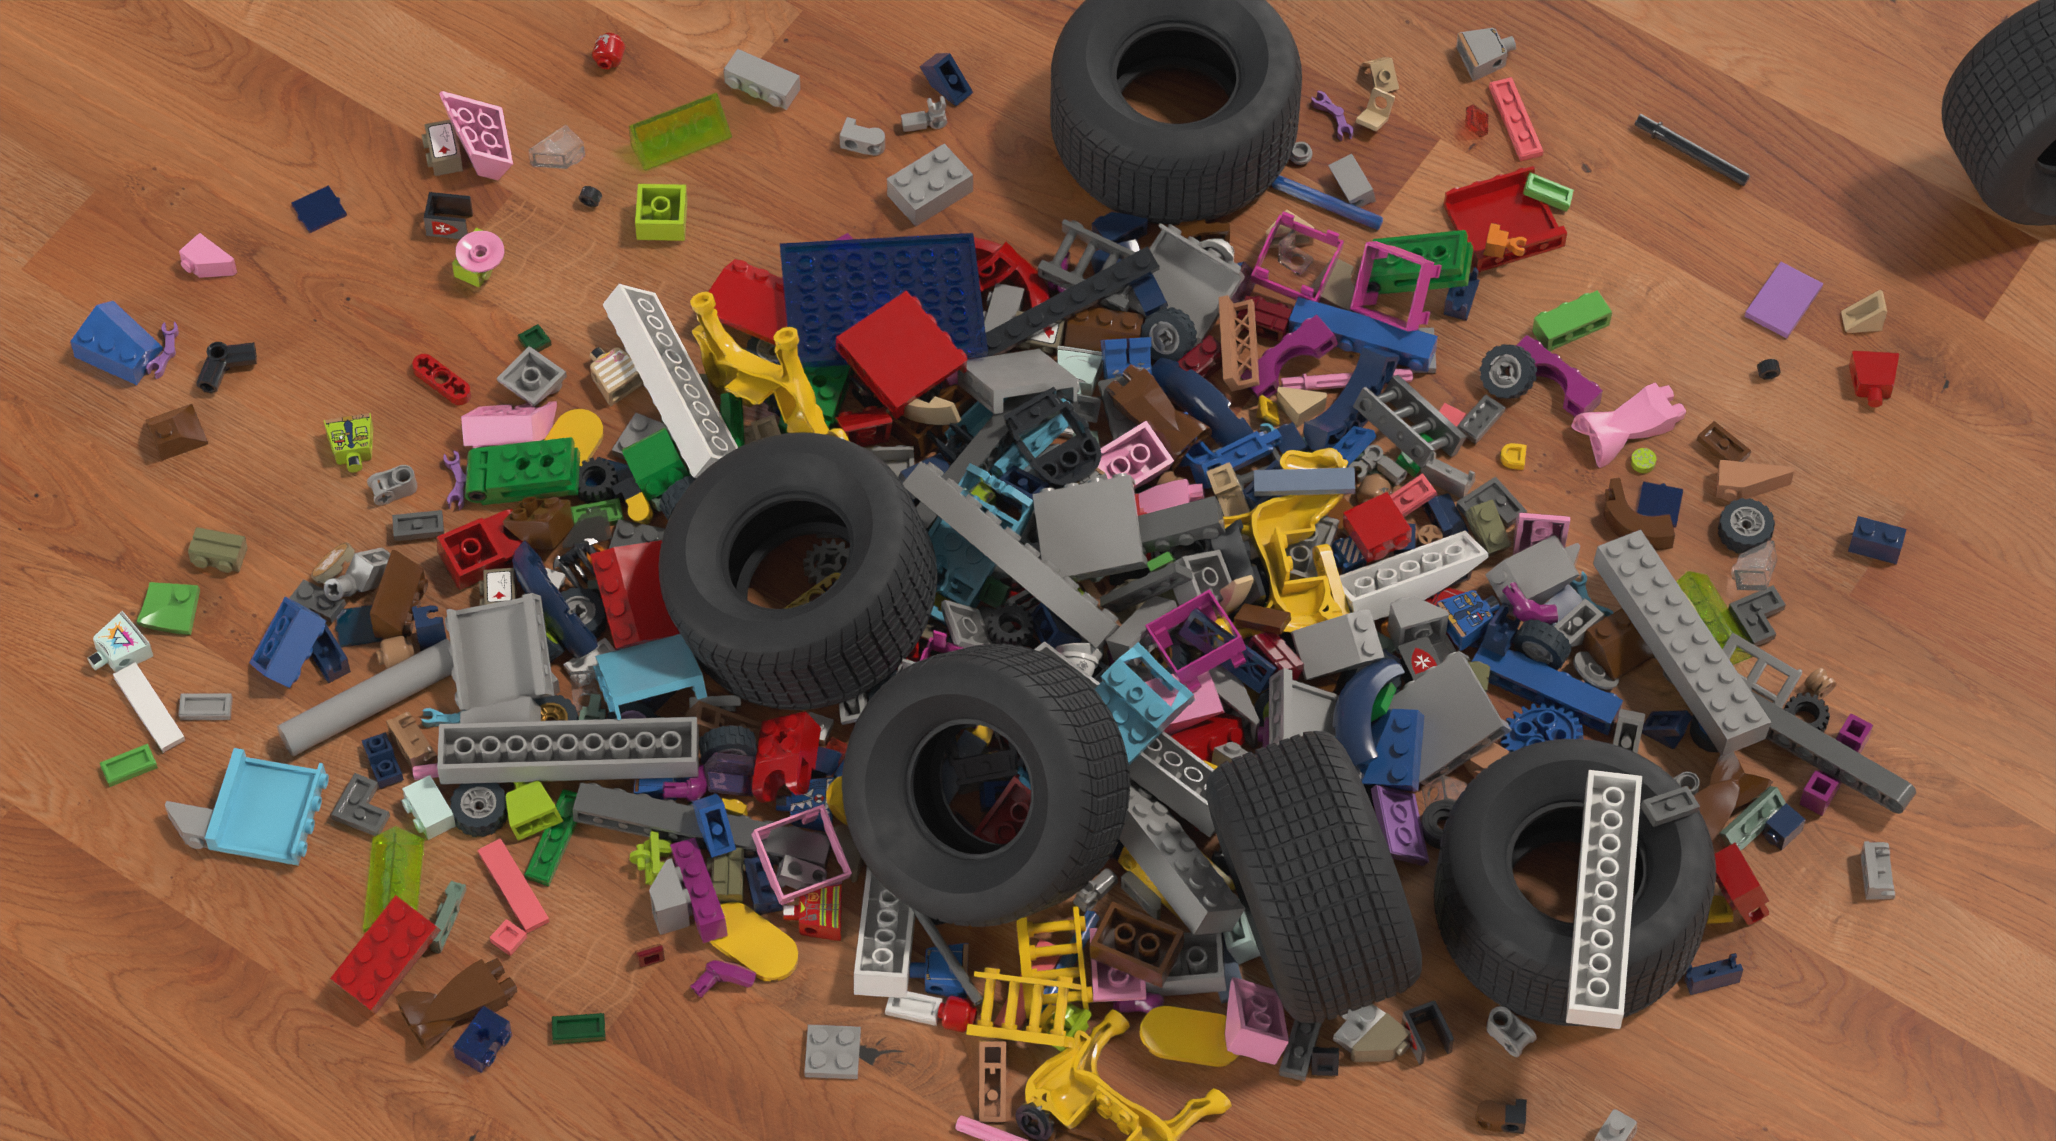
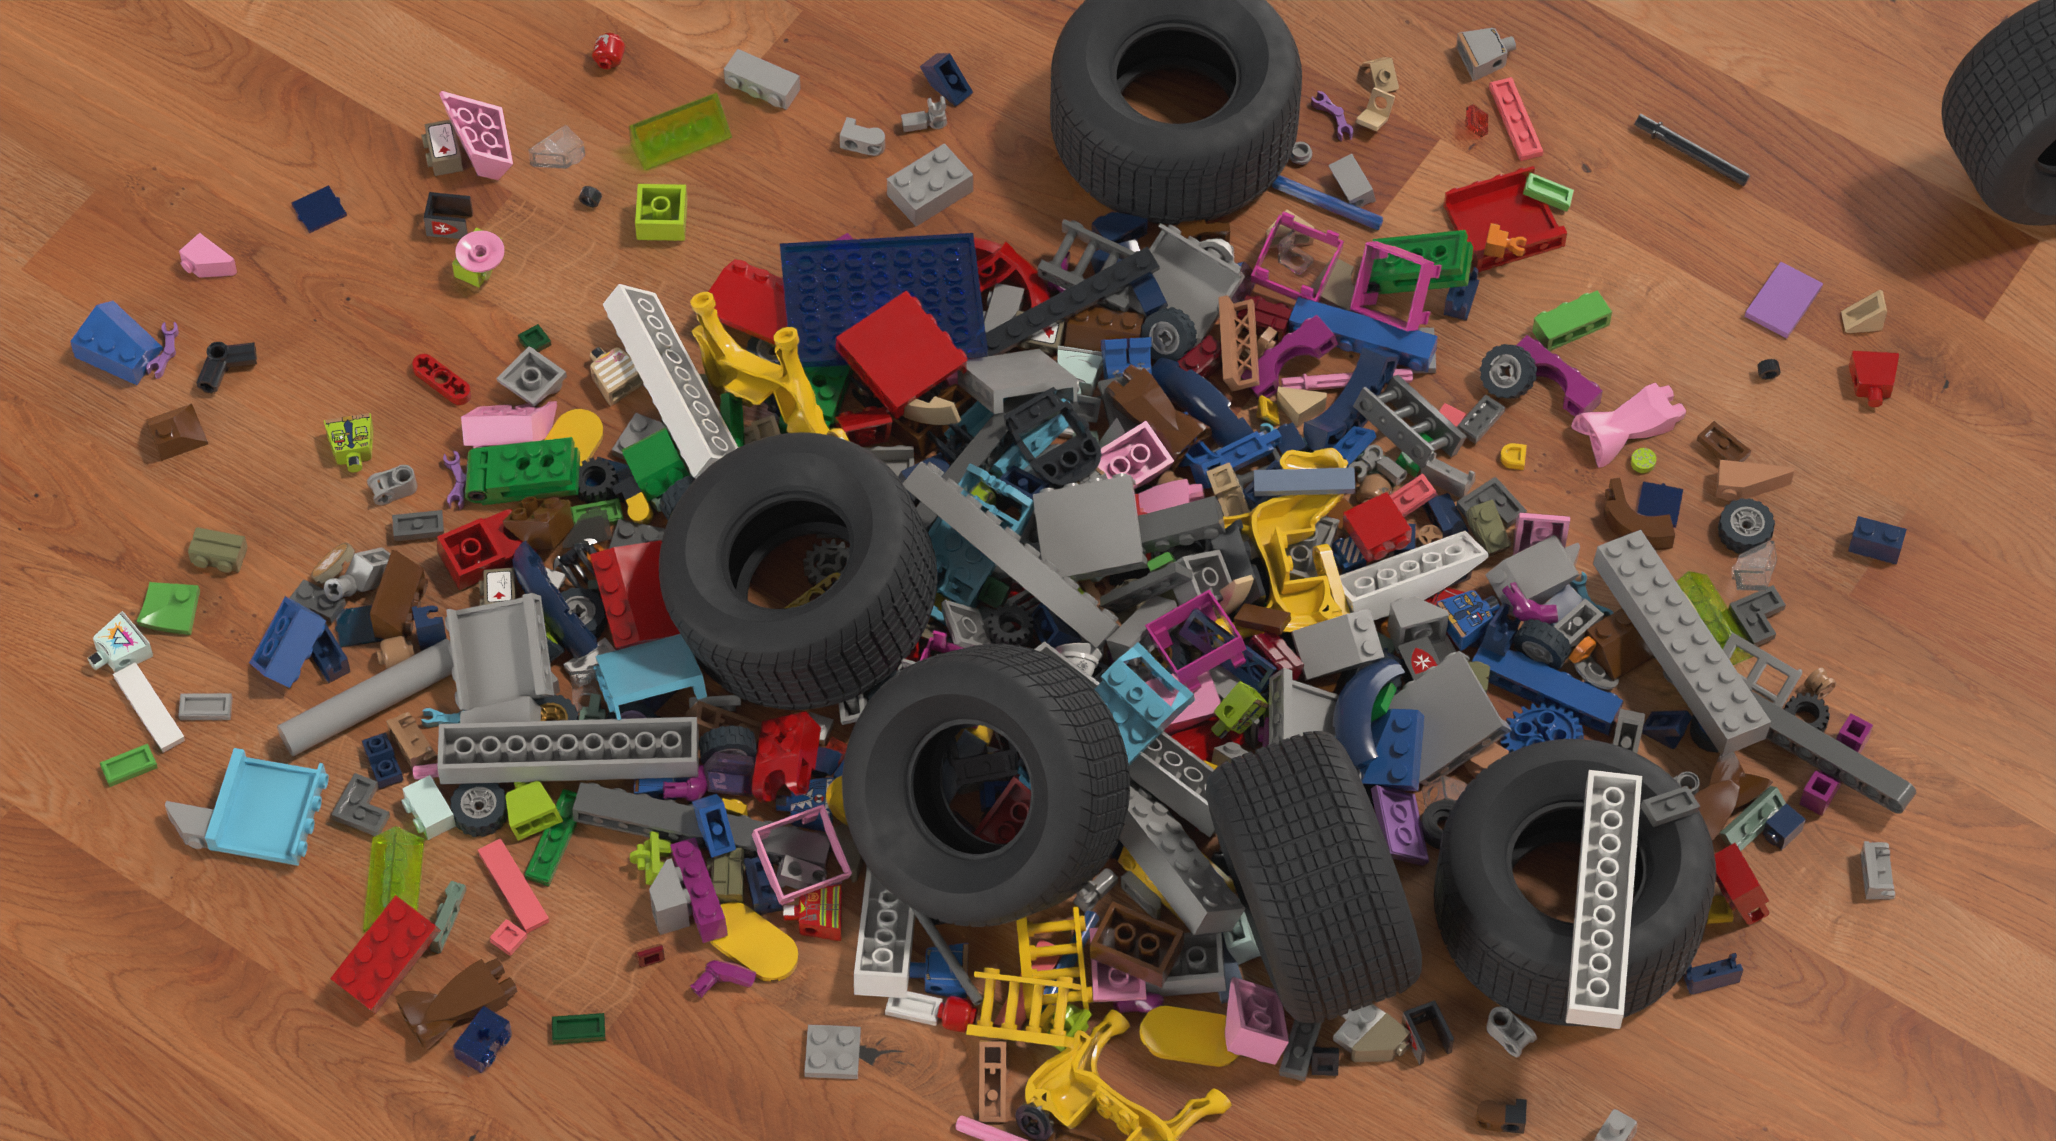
none -> white sticker [1099,418,1125,448]
none -> lime torso [1211,681,1269,739]
none -> medium nougat bracket [1241,327,1277,359]
none -> orange tile [1569,636,1596,663]

